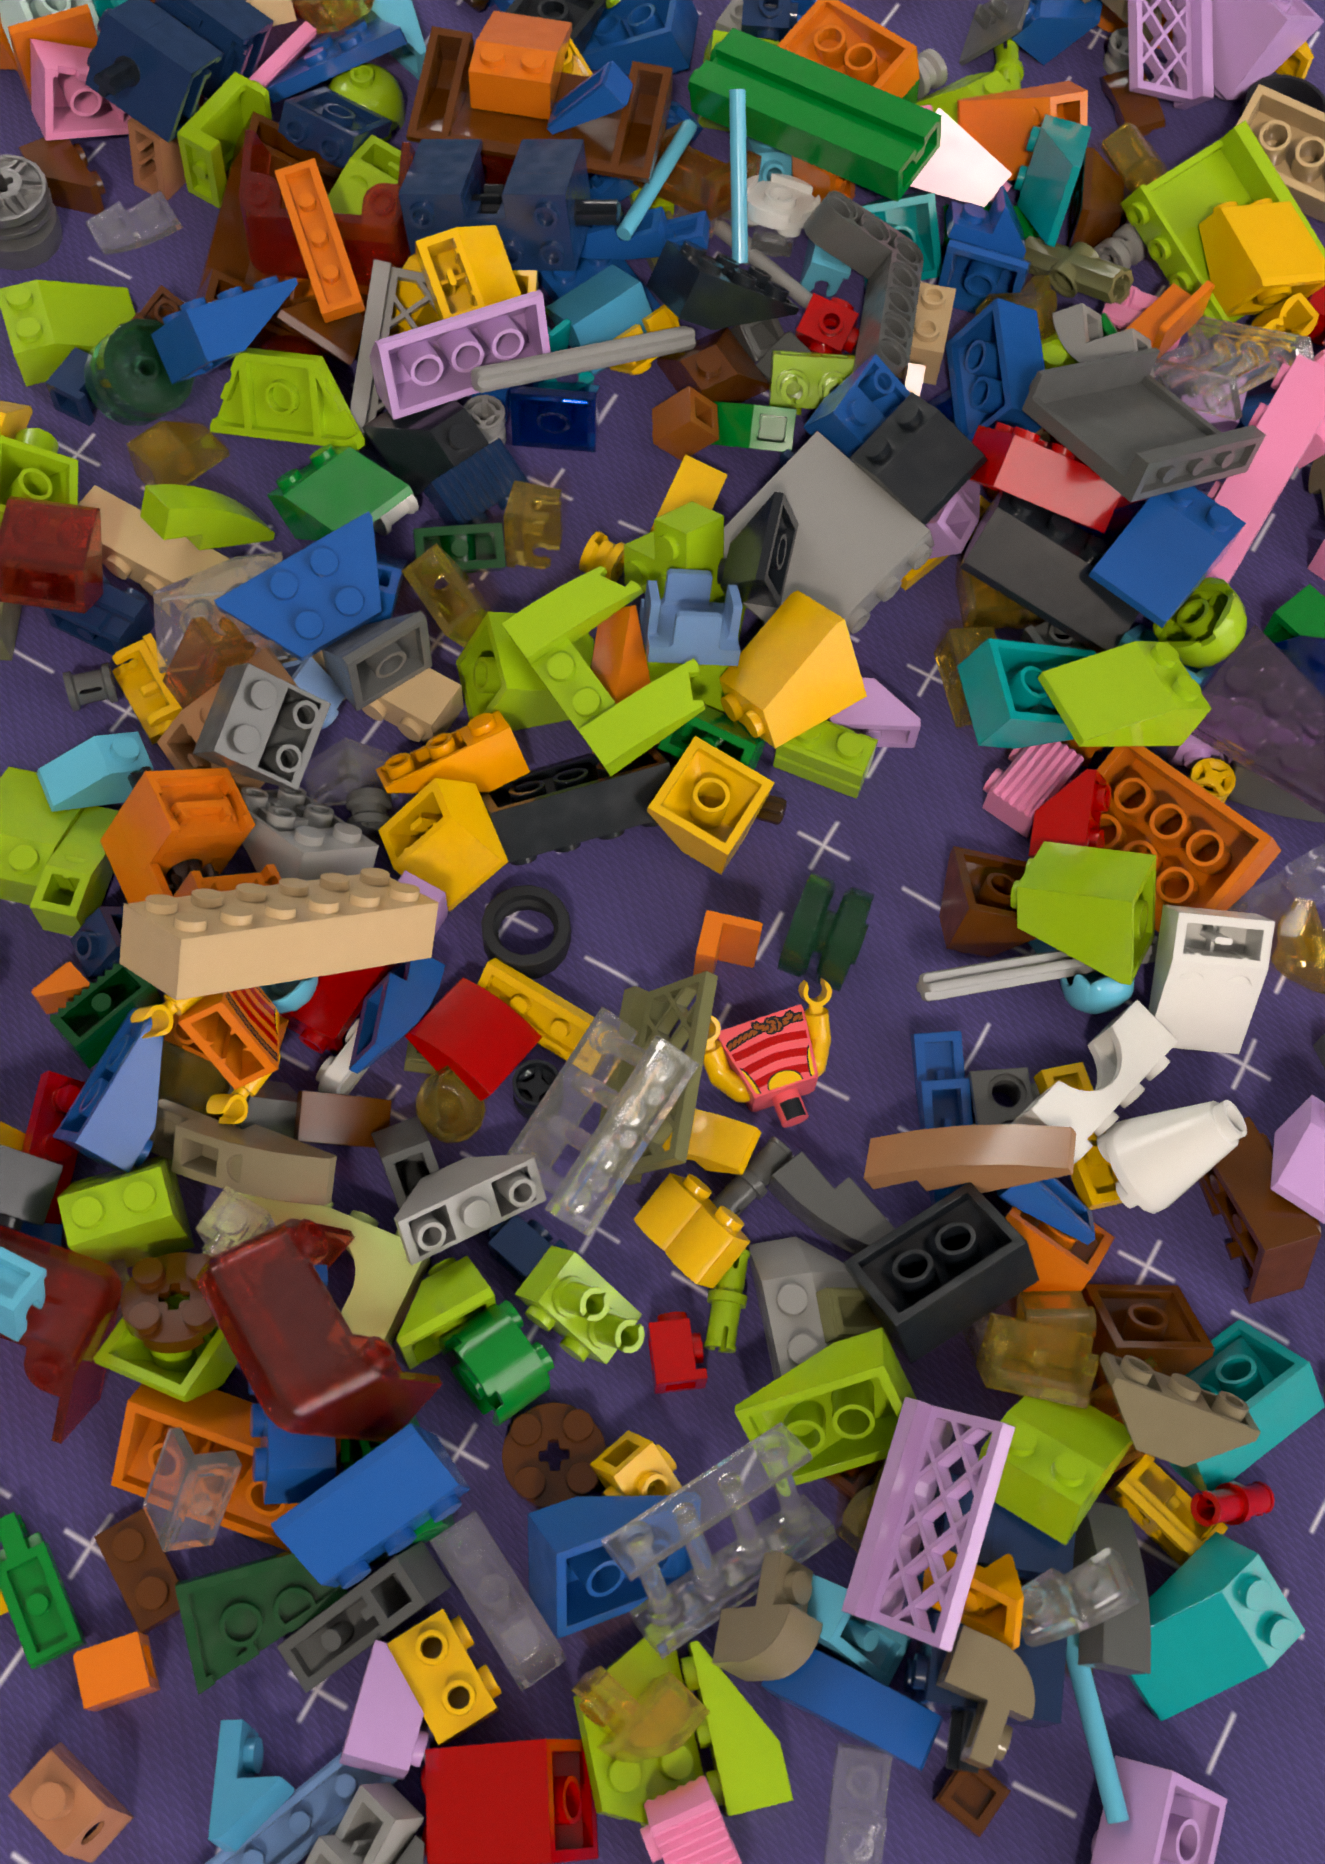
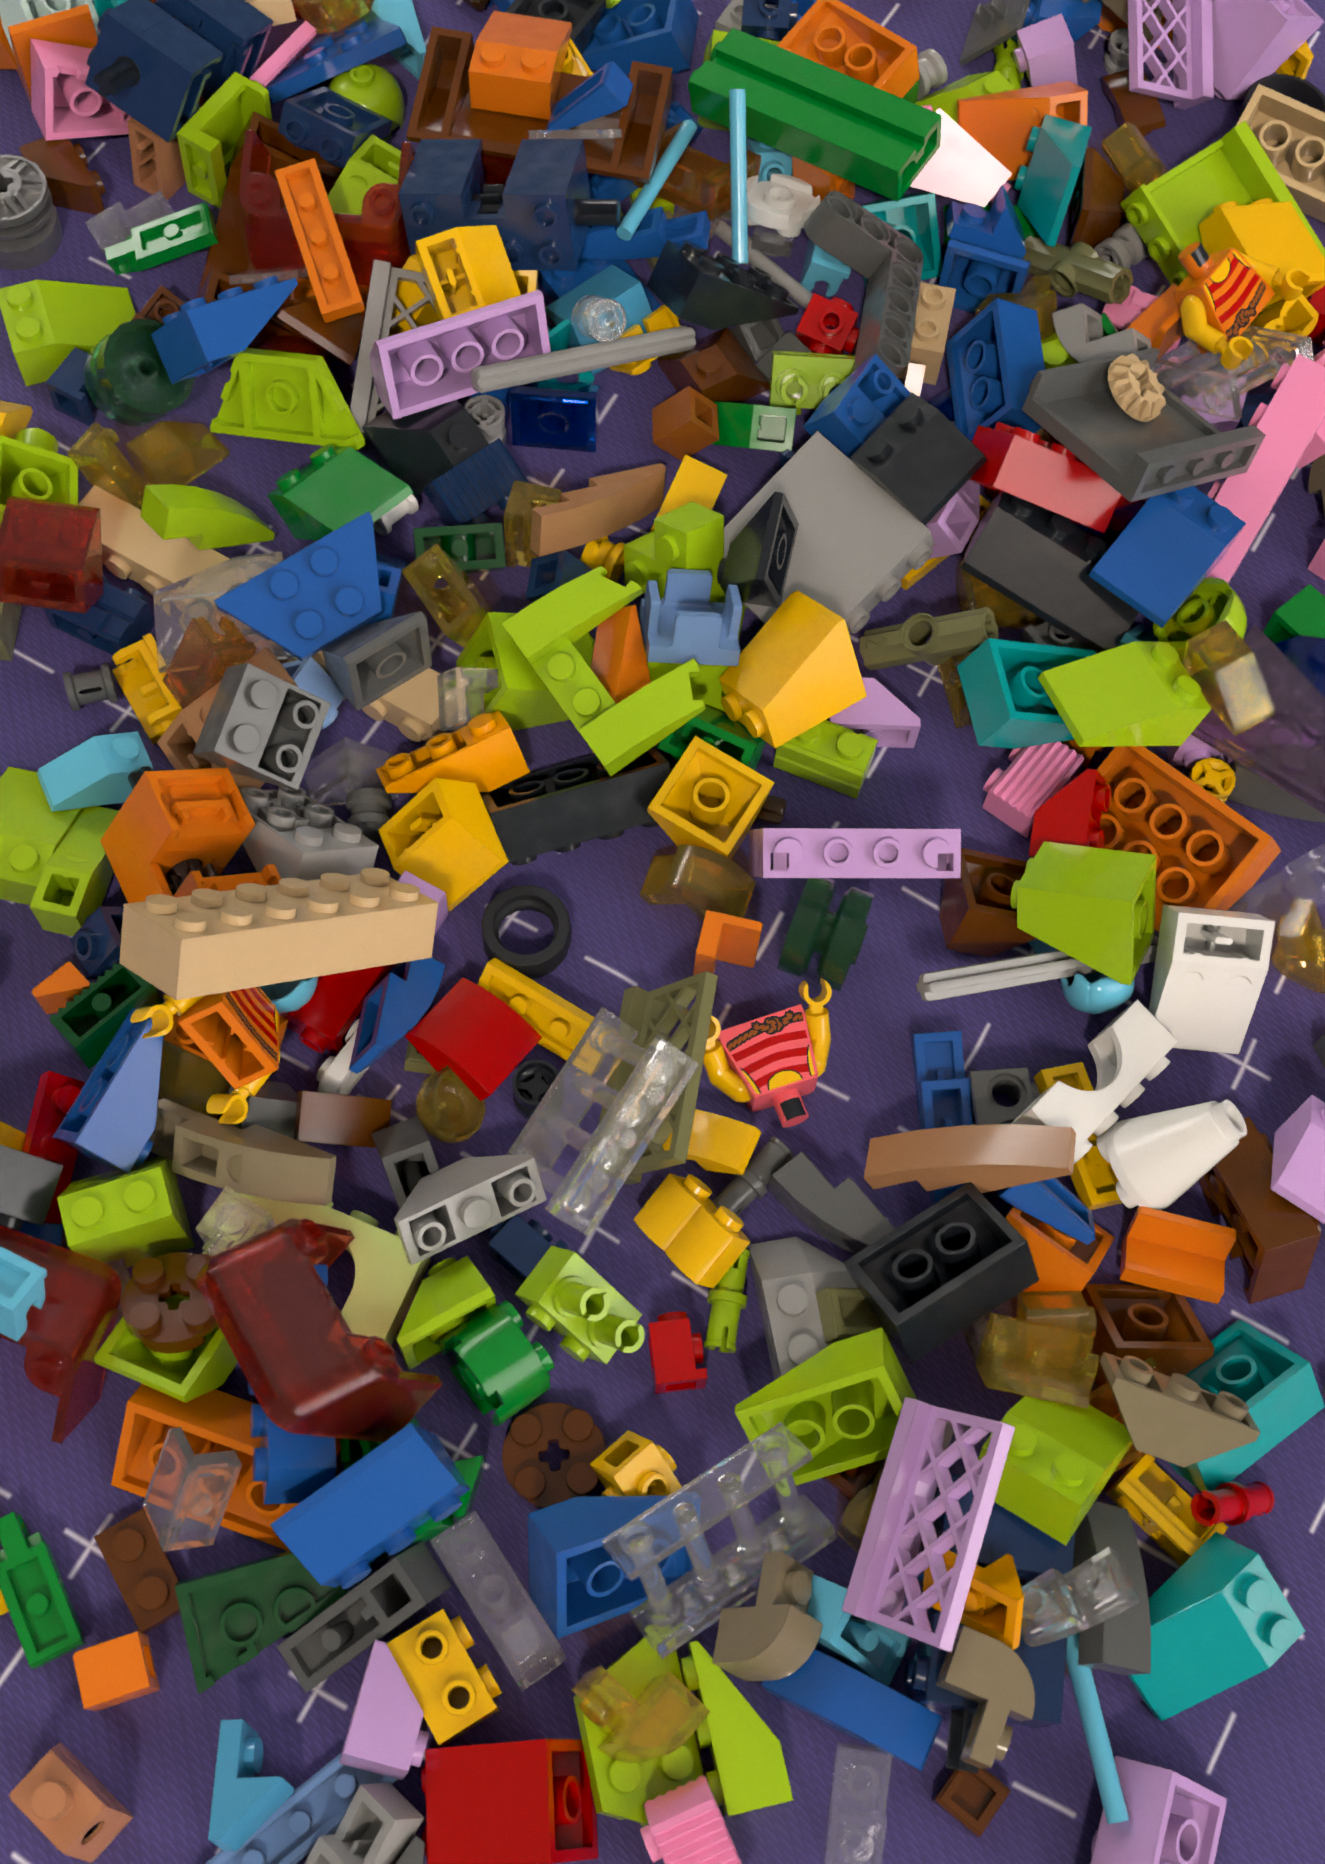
none -> clear yellow hinge [67,423,146,510]
none -> green hinge [104,202,219,275]
none -> clear piece [229,266,309,285]
none -> clear panel [437,667,499,730]
none -> green slope [453,1455,485,1525]
none -> dark blue brick [526,550,593,602]
none -> clear piece [529,129,621,139]
none -> medium nougat slope [530,463,666,557]
none -> clear wheel [572,295,626,343]
none -> clear yellow brick [640,844,756,921]
none -> lavender window [749,828,961,878]
none -> olive piece [860,607,998,671]
none -> lavender slope [1013,13,1078,87]
none -> tan gear [1108,353,1166,422]
none -> orange panel [1119,1206,1236,1304]
none -> torso [1174,241,1310,370]
none -> clear yellow slope [1183,620,1275,736]

